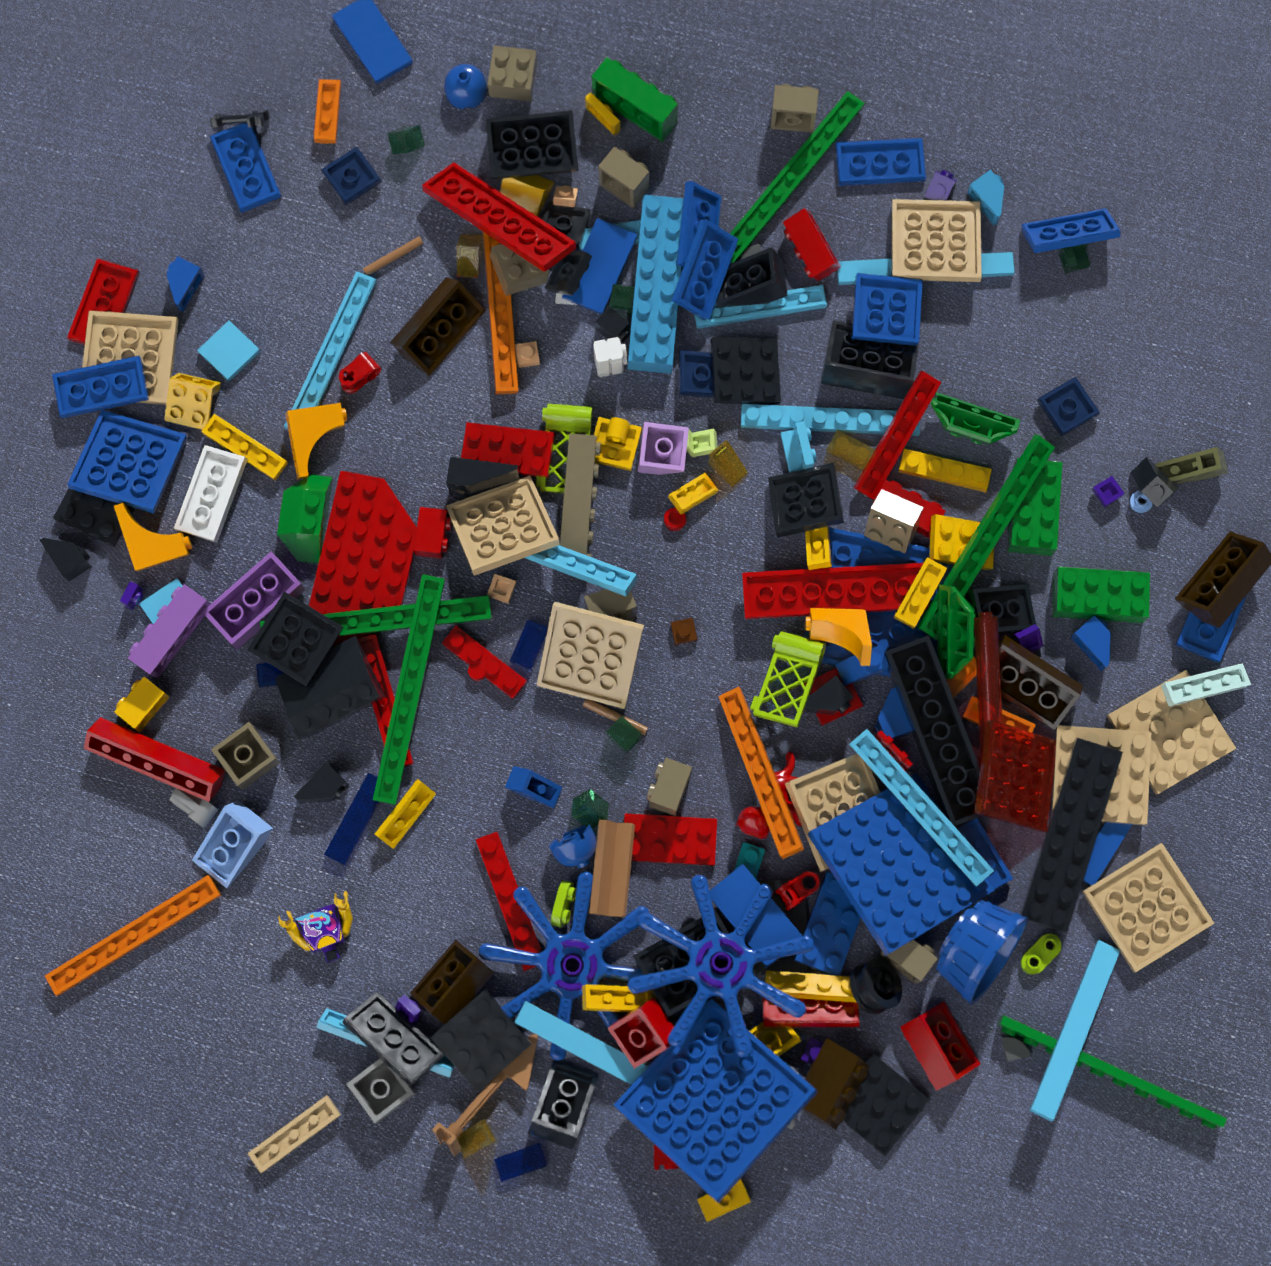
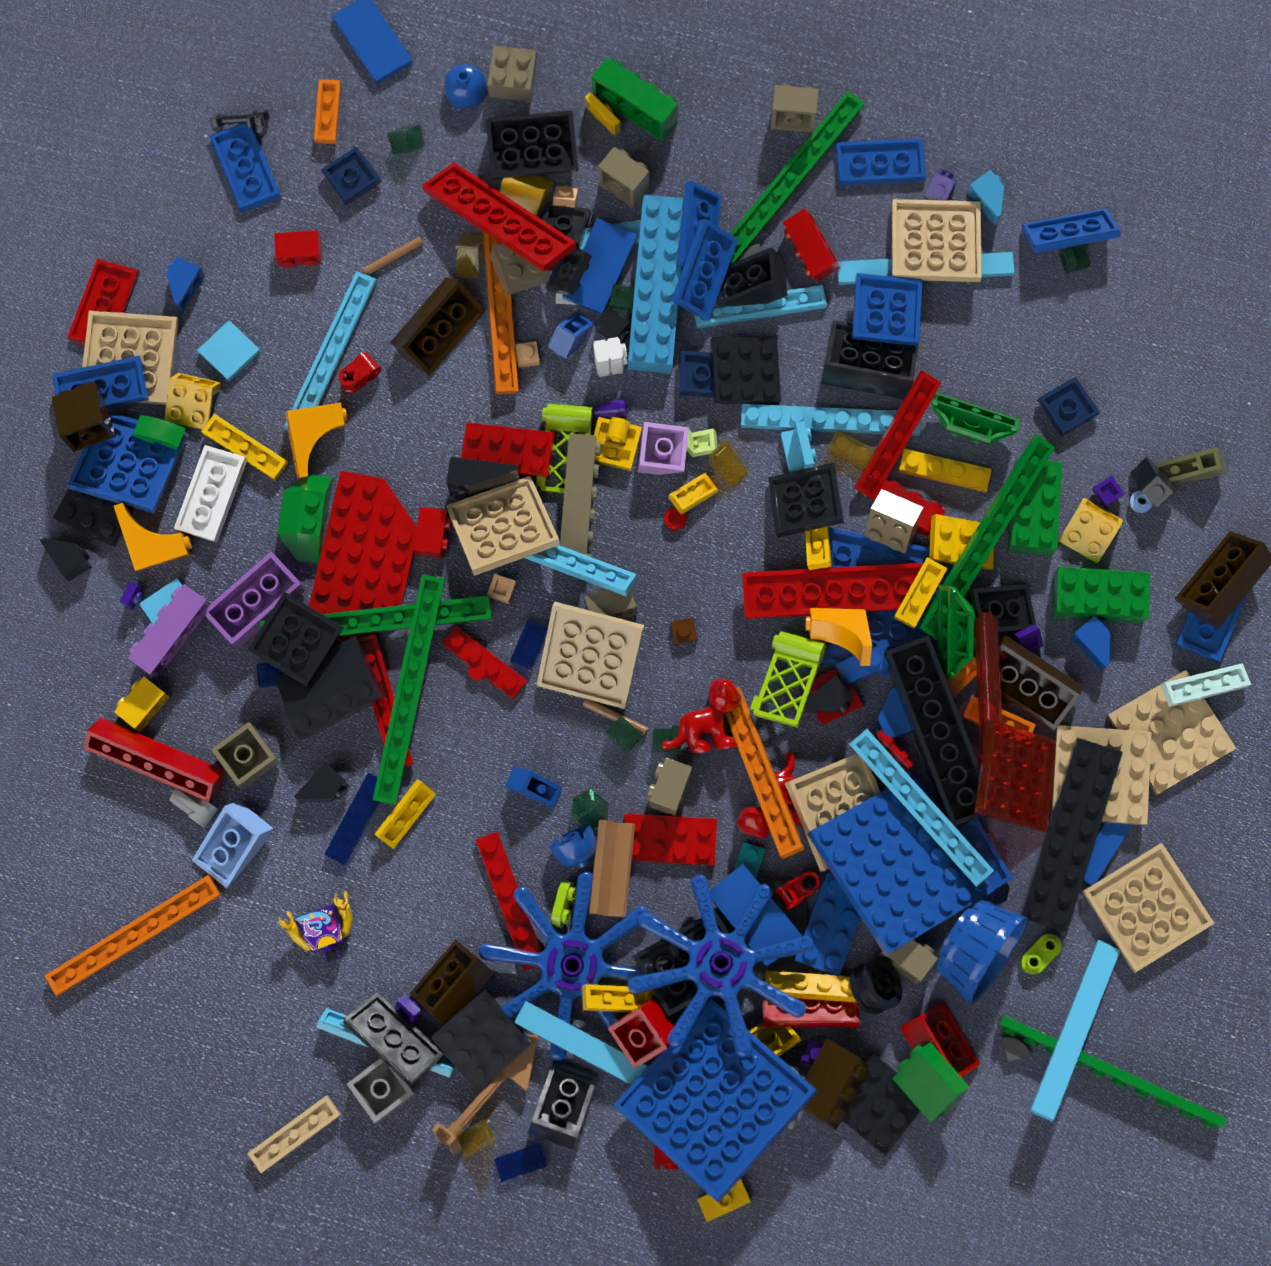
none -> dark brown slope [52,382,116,452]
none -> green slope [132,415,186,450]
none -> red brick [274,230,322,268]
none -> blue slope [548,312,594,358]
none -> dark purple cone [594,398,628,419]
none -> clear green panel [653,726,681,752]
none -> red animal [661,678,742,754]
none -> green brick [892,1042,969,1123]
none -> yellow bracket [1059,497,1123,563]

